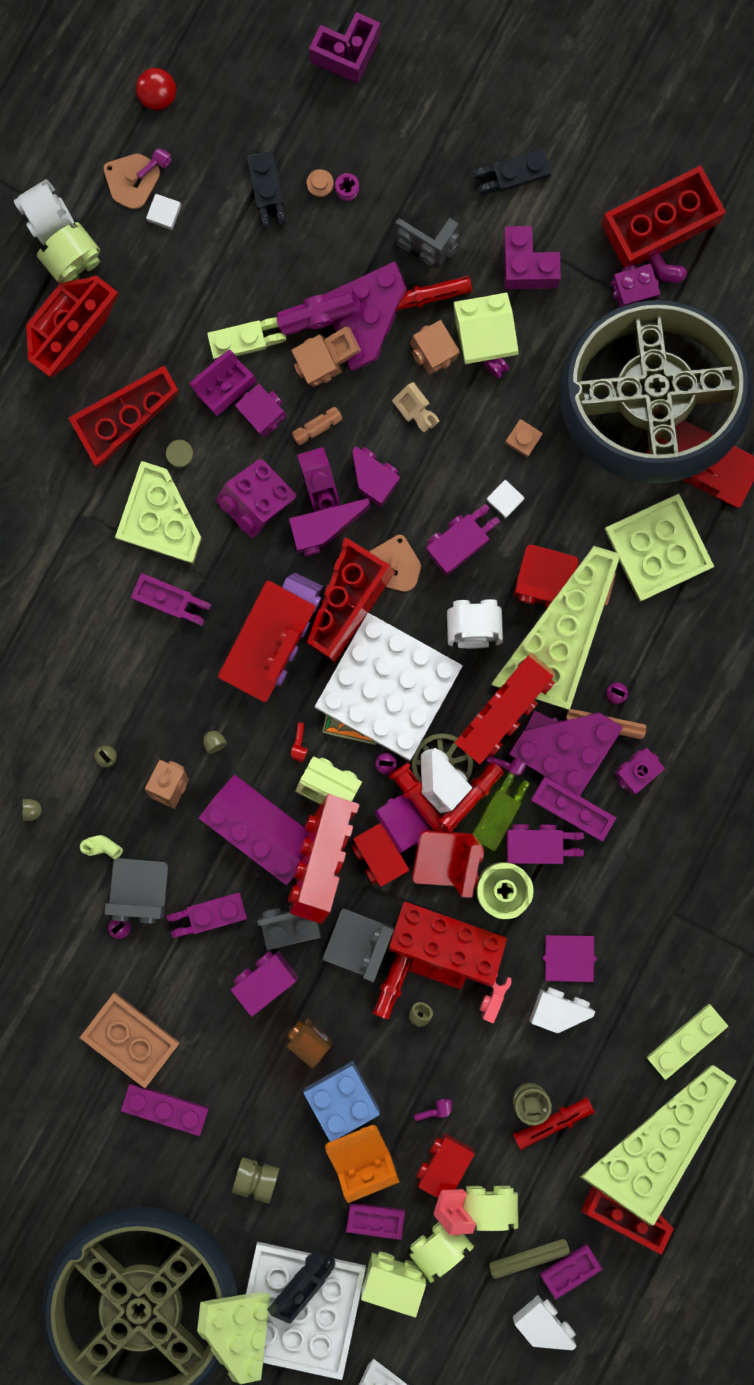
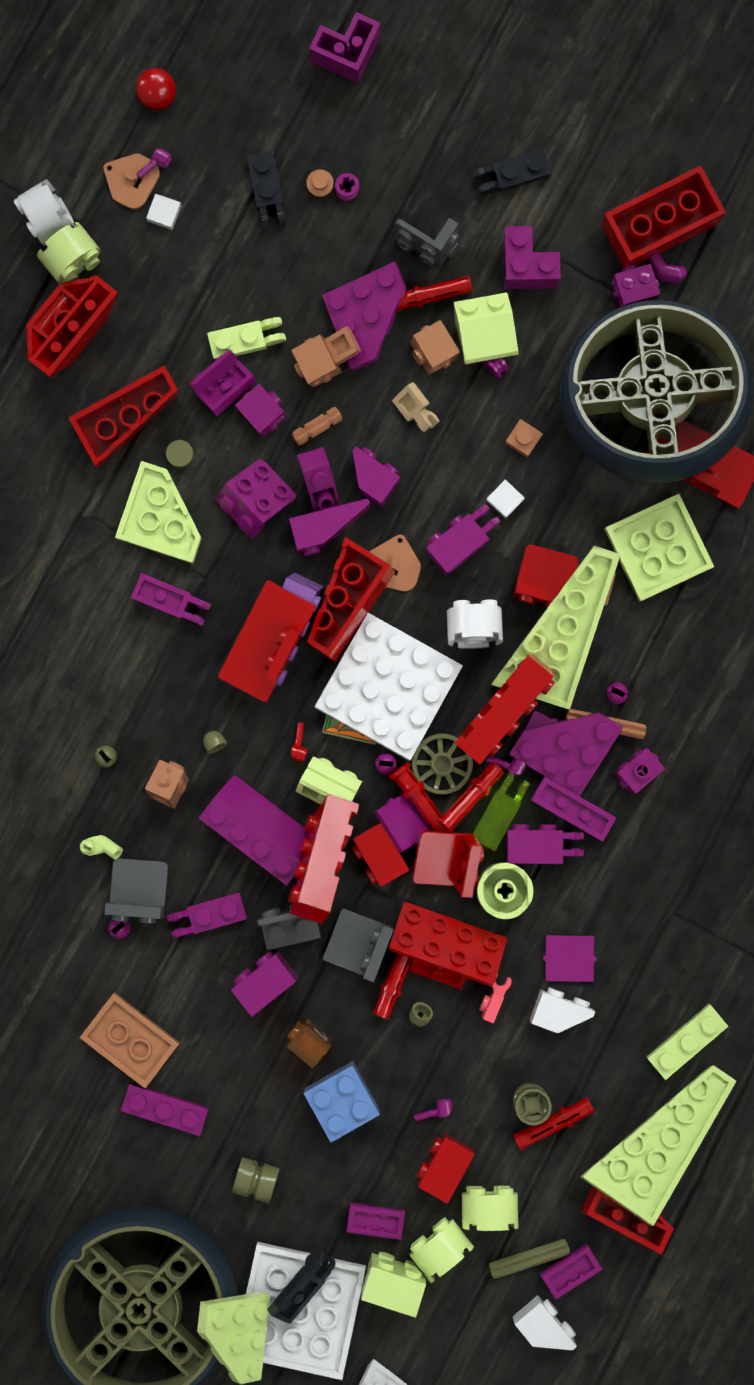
olive hinge [23,799,42,821] -> none
magenta piece [277,288,360,336] -> none
orange bracket [325,1125,399,1203] -> none
white slope [421,748,472,813] -> none
coral bracket [433,1189,476,1236] -> none

